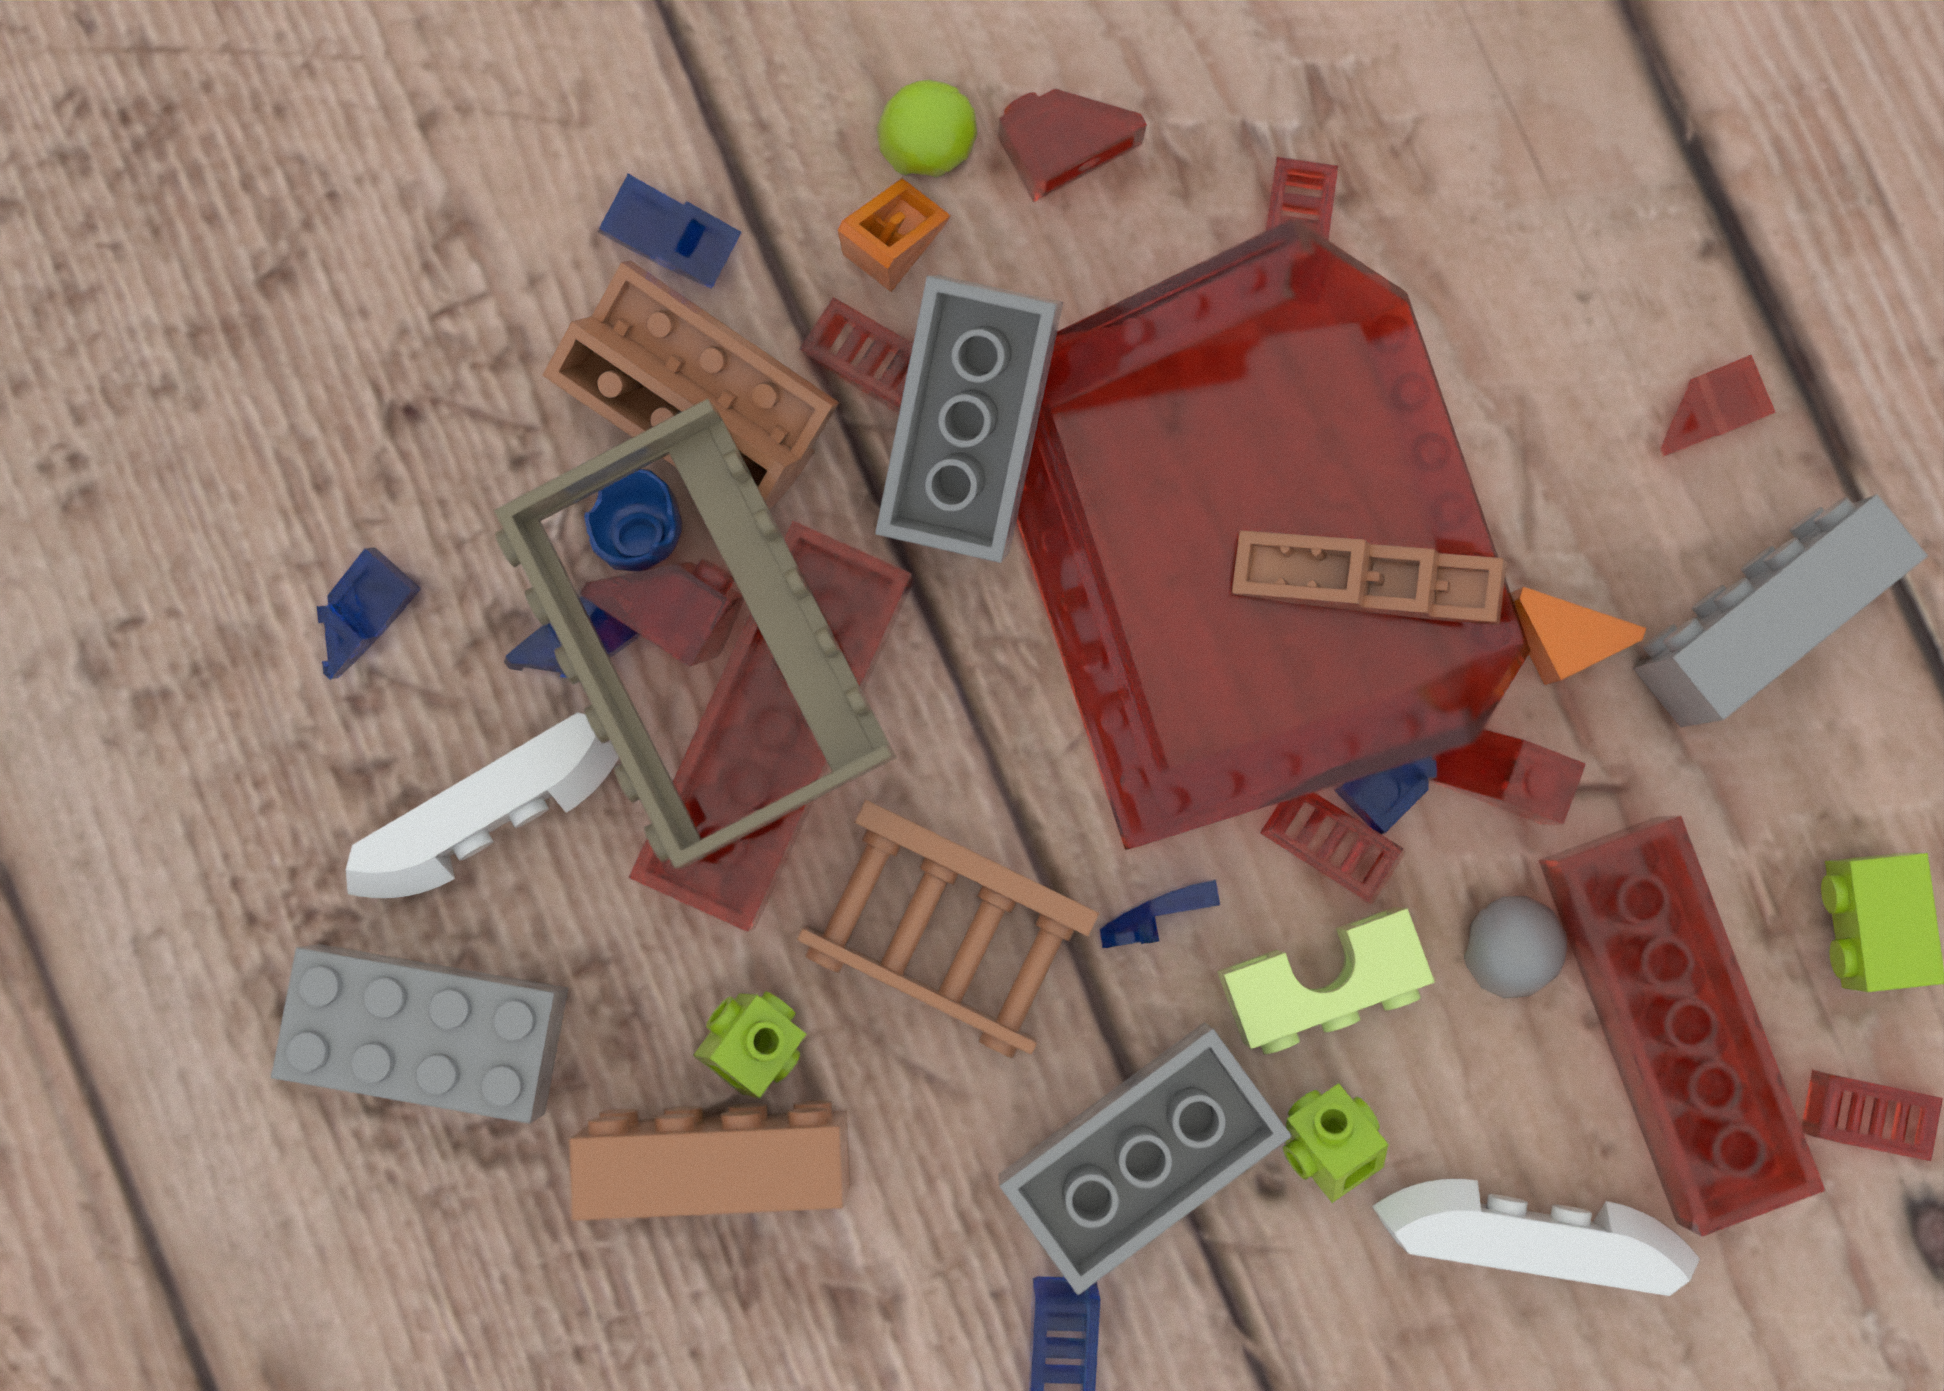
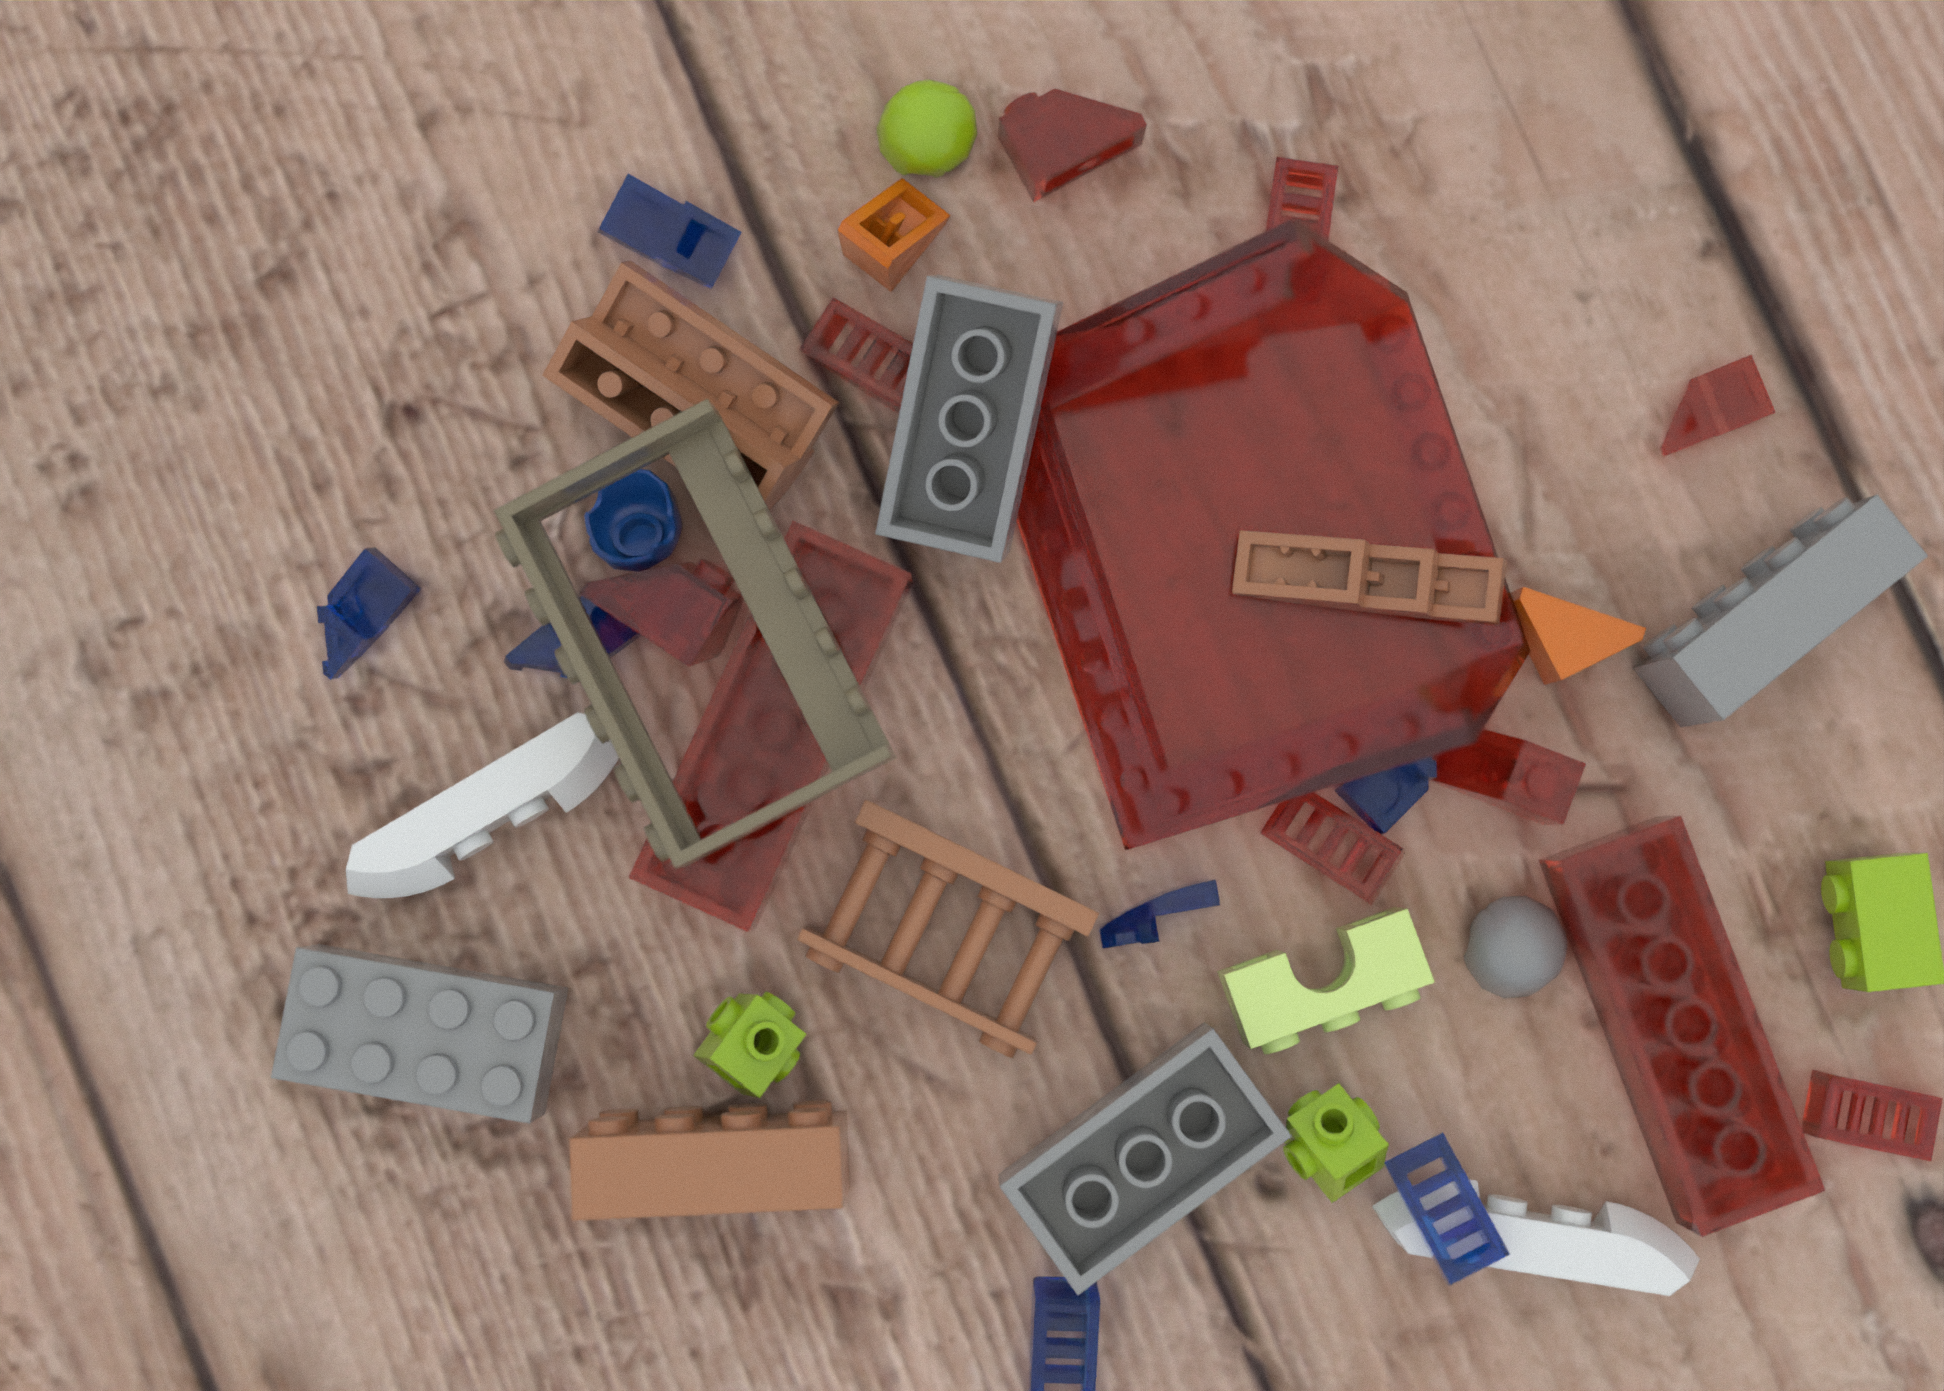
none -> clear blue slope [1384,1132,1510,1286]

